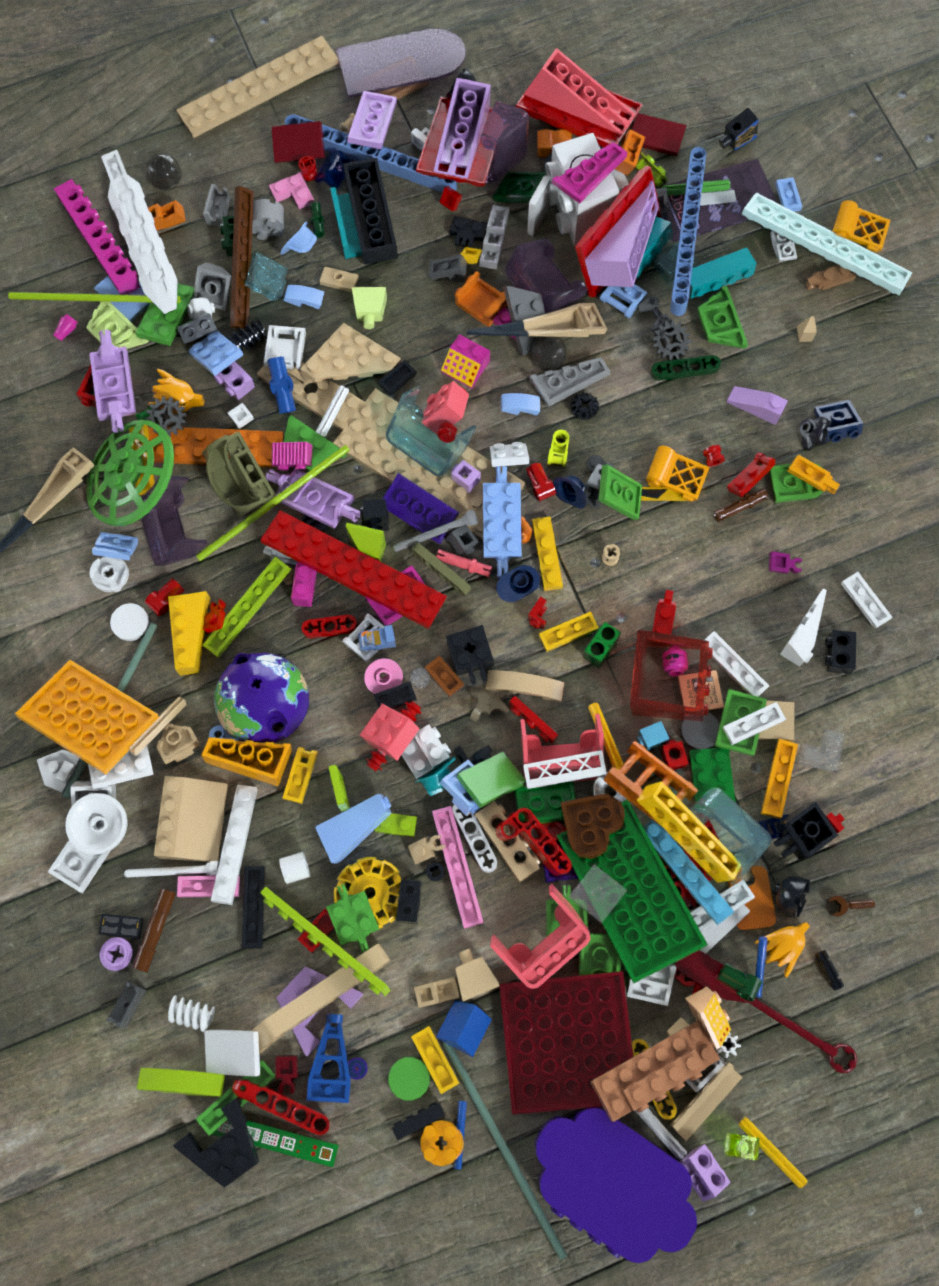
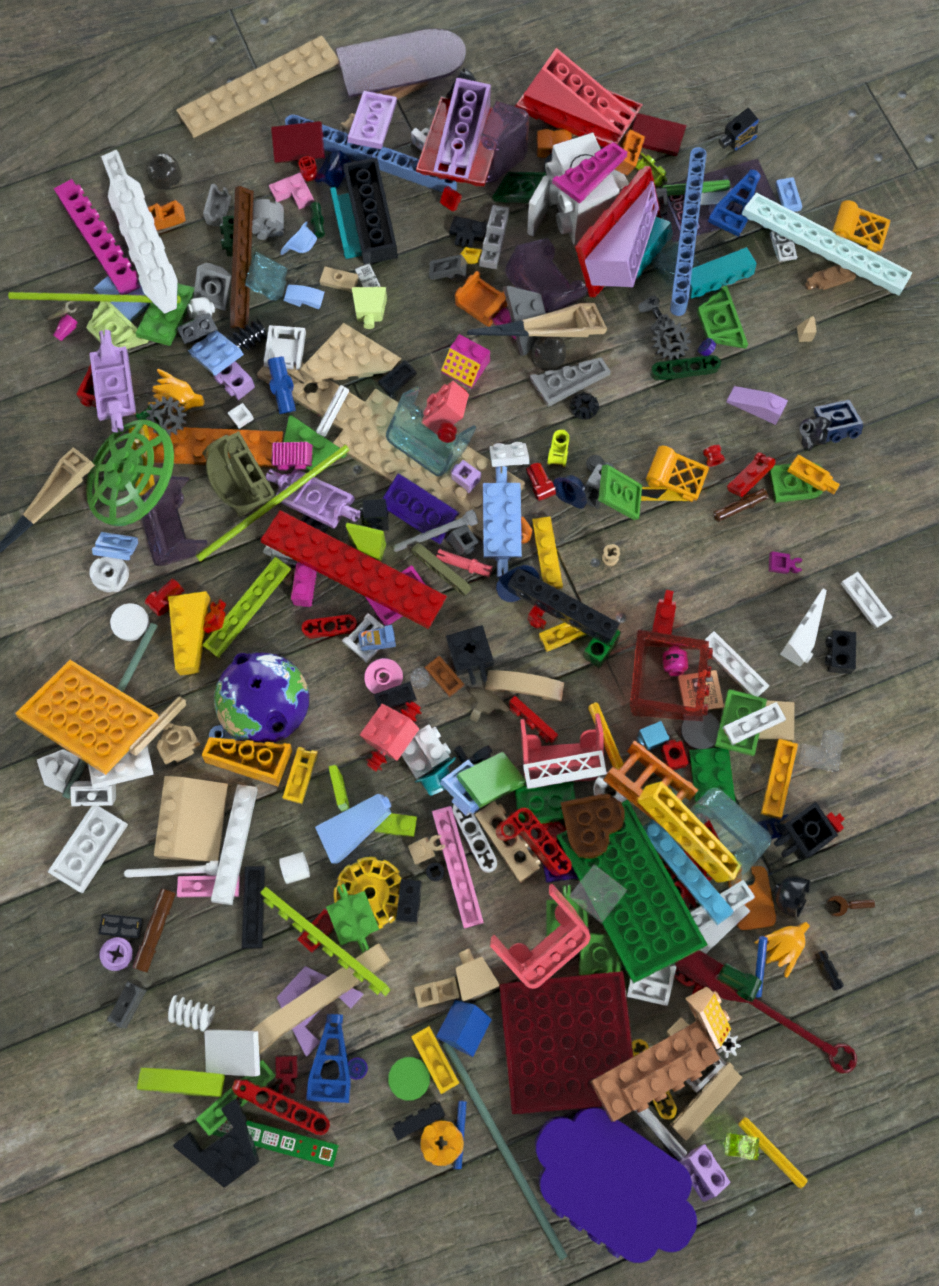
white dish [66,793,127,855] -> none
light blue slope [501,393,540,415] -> none
light blue plate [600,284,647,319] -> none
none -> dark tan piece [47,301,77,320]
none -> white sticker [355,264,381,287]
none -> black brick [508,568,620,646]
none -> dark purple tile [698,338,716,356]
none -> blue plate [708,170,761,237]

